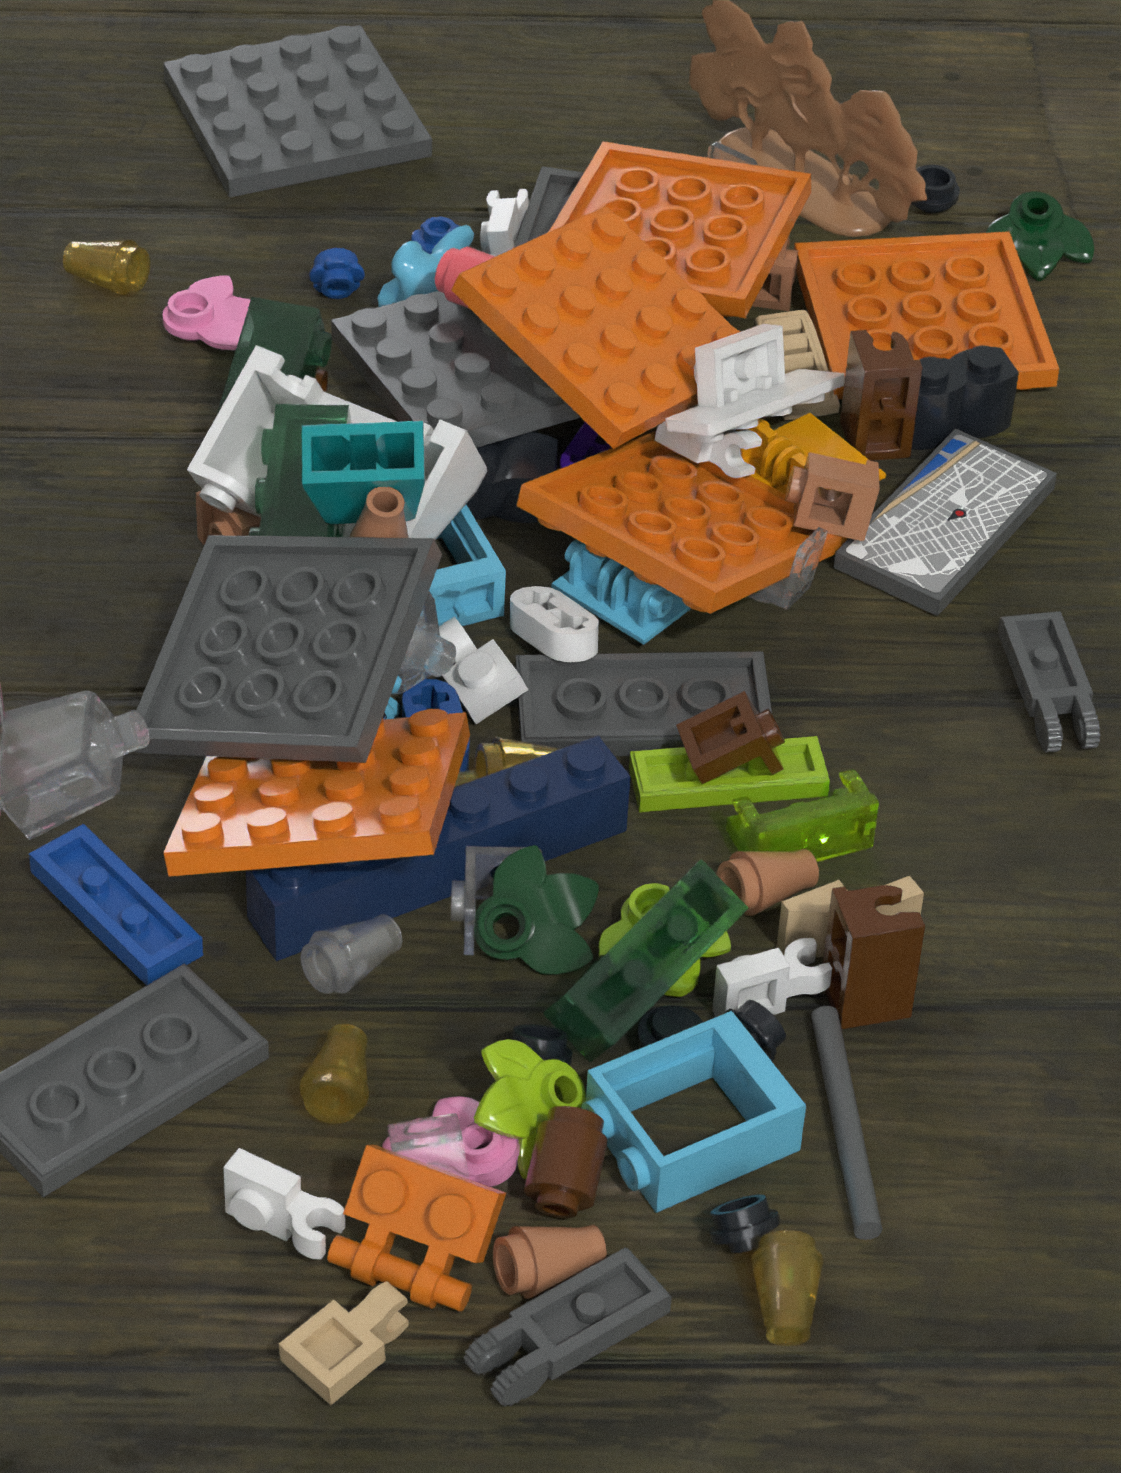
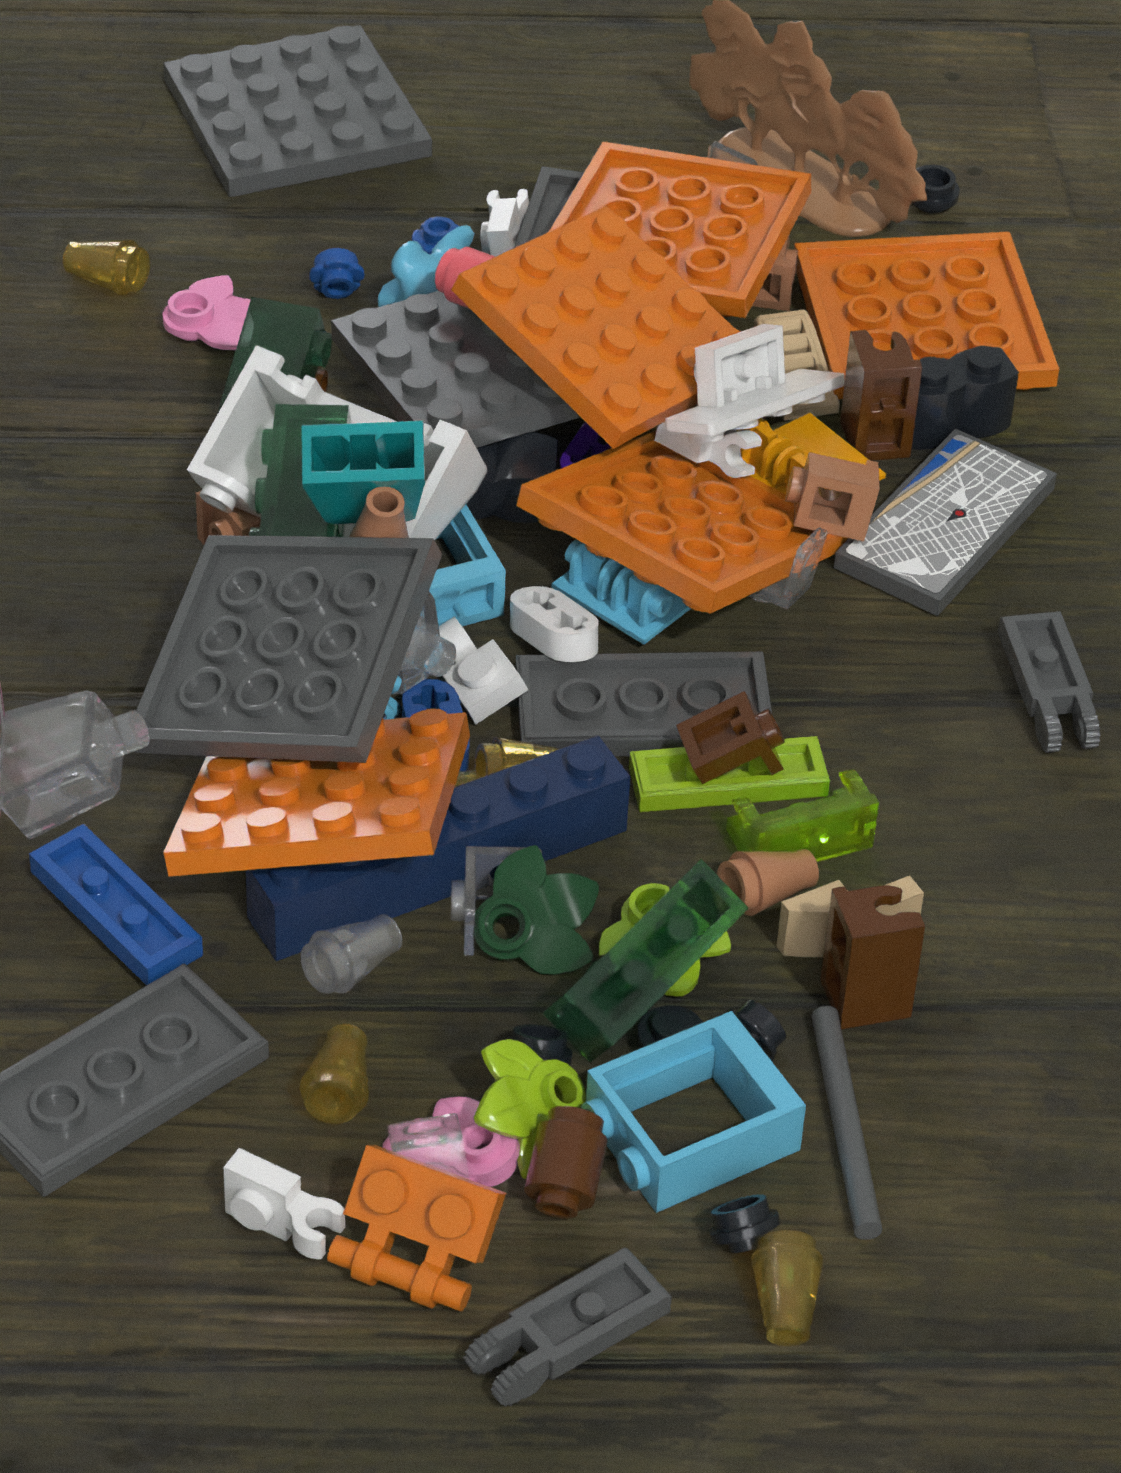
tan plate [279,1281,409,1405] -> none
nougat cone [493,1225,607,1299] -> none
white plate [712,938,832,1017] -> none
dark green plate [986,191,1094,282] -> none

